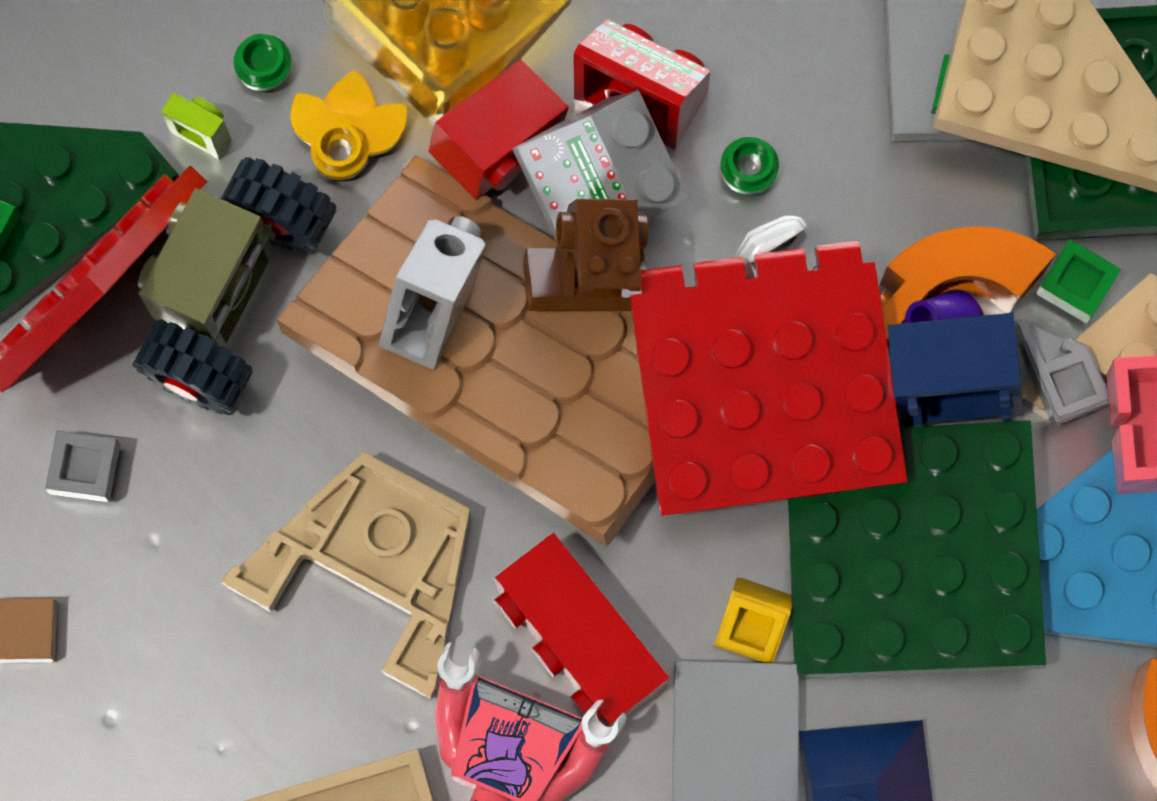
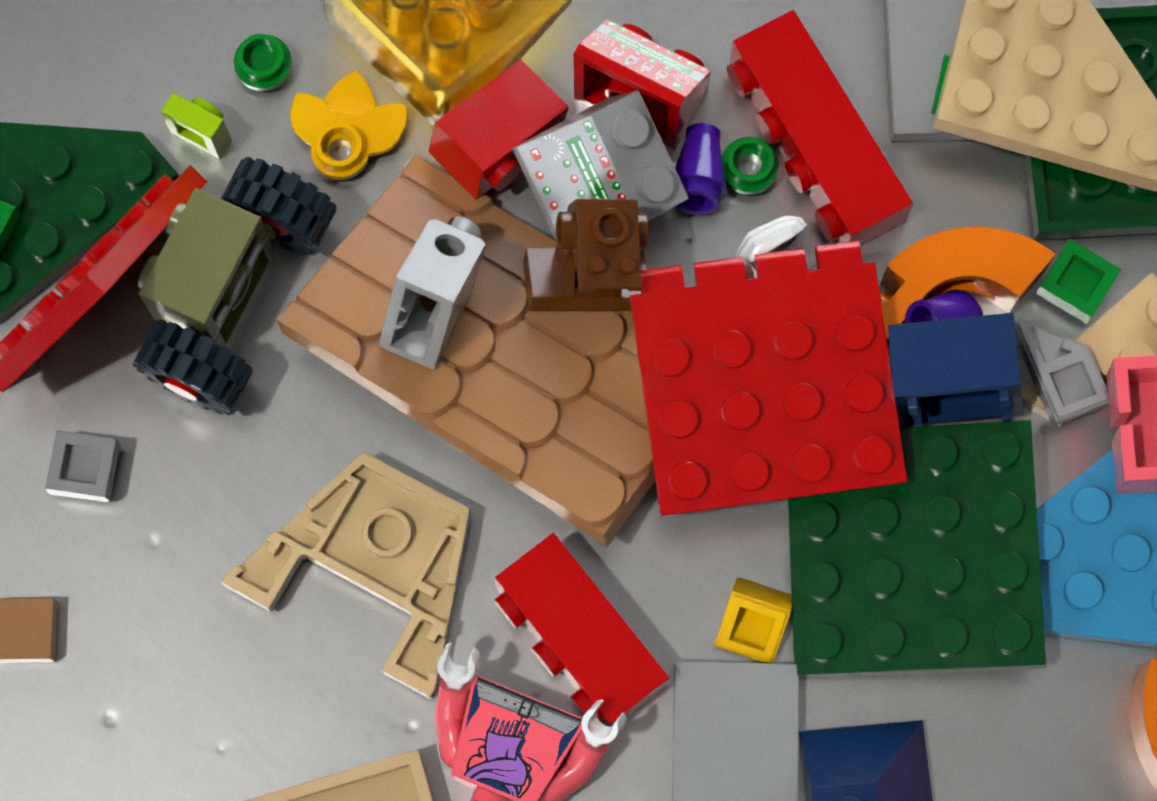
none -> dark purple cone [675,123,727,215]
none -> red brick [727,9,913,247]

